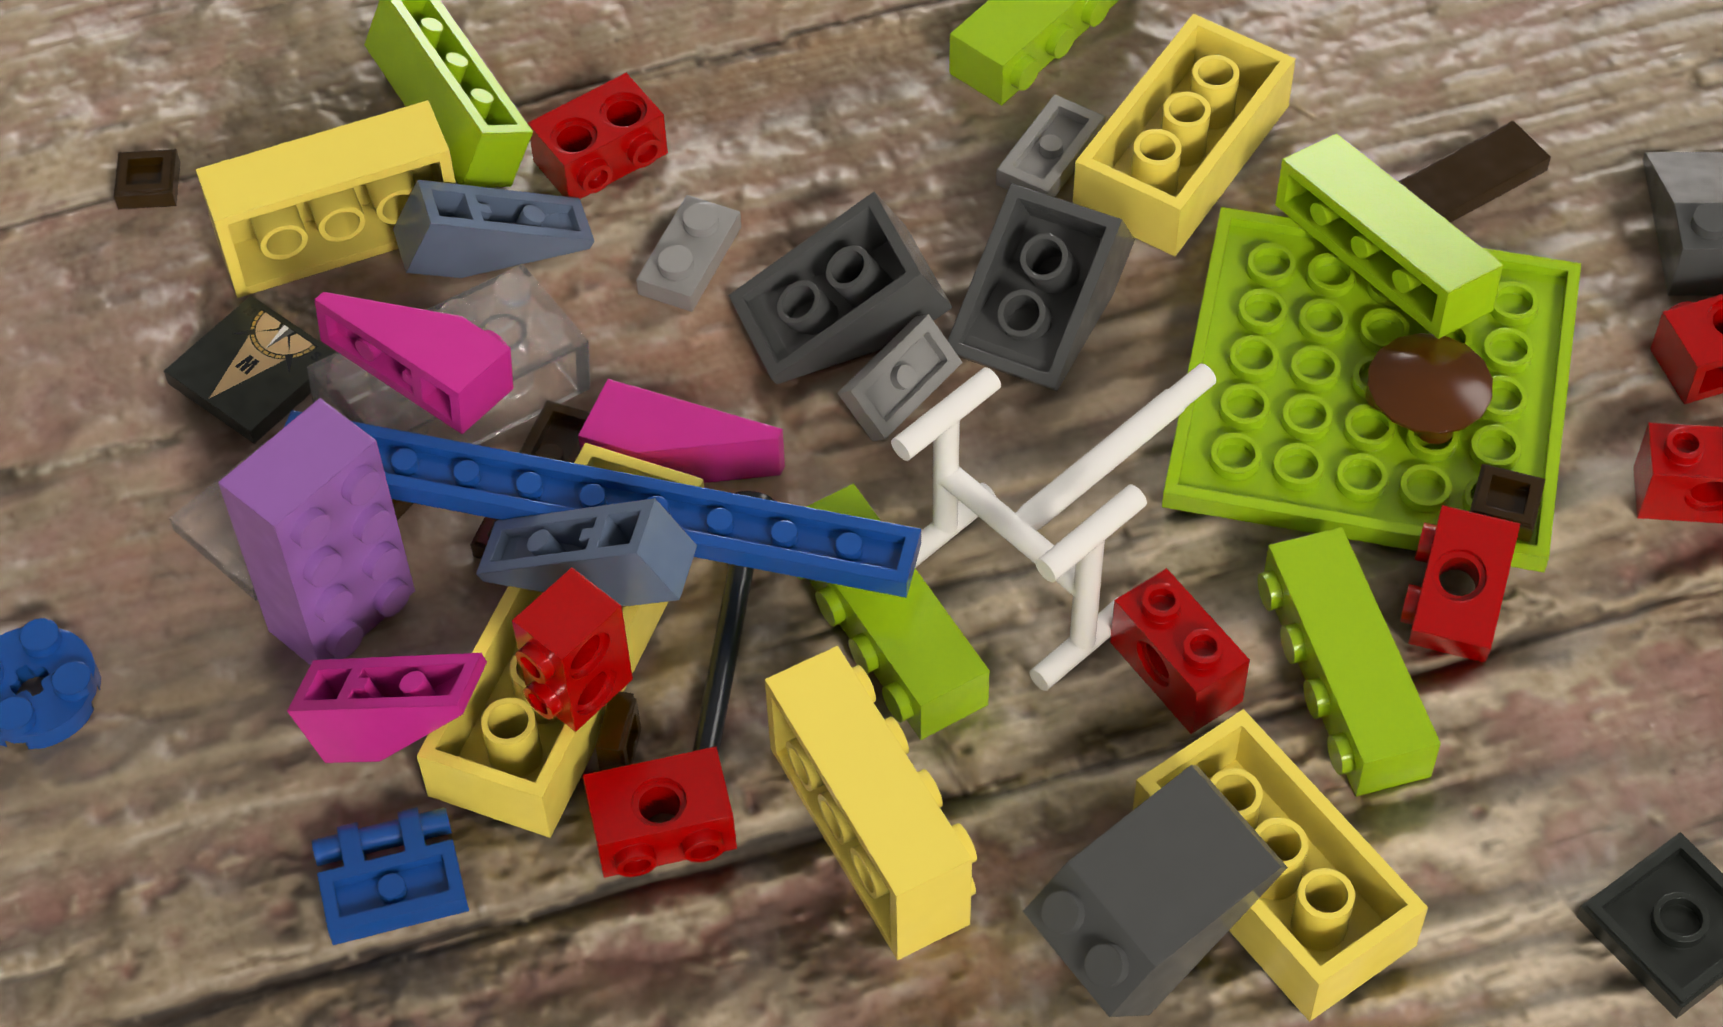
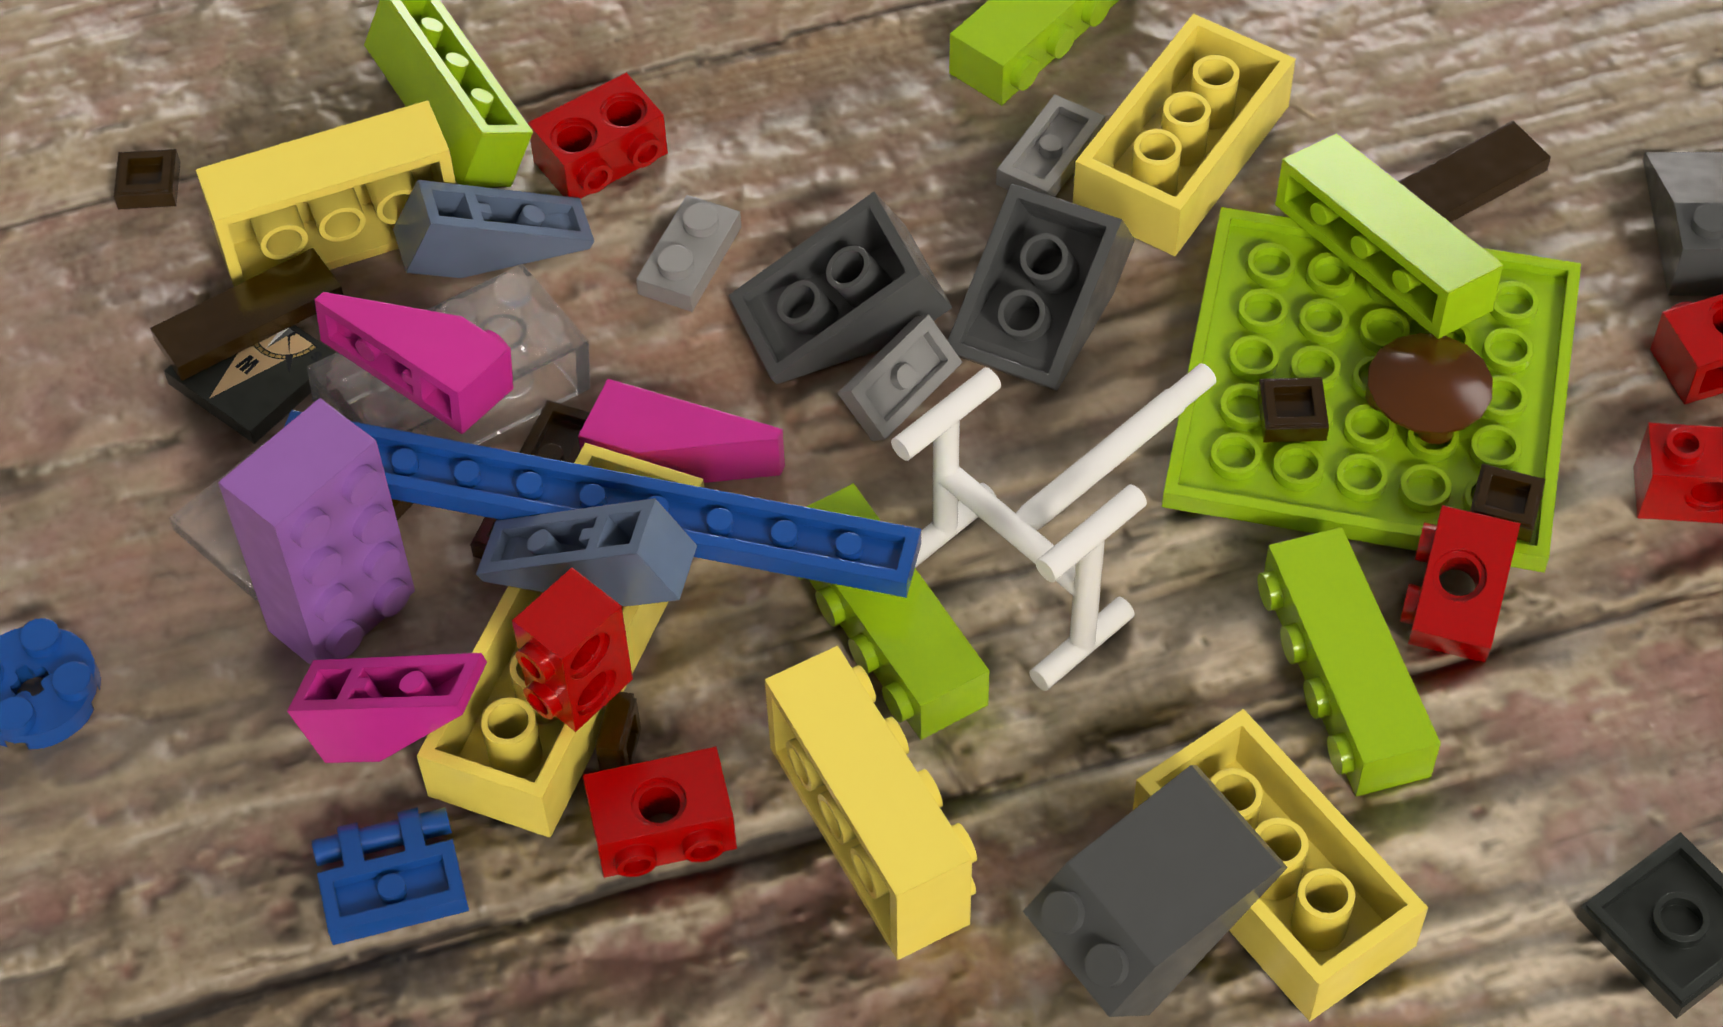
black piece [693,491,775,754] -> none
red brick [1110,568,1250,734] -> none
none -> dark brown tile [150,248,343,381]
none -> dark brown tile [1257,377,1329,443]

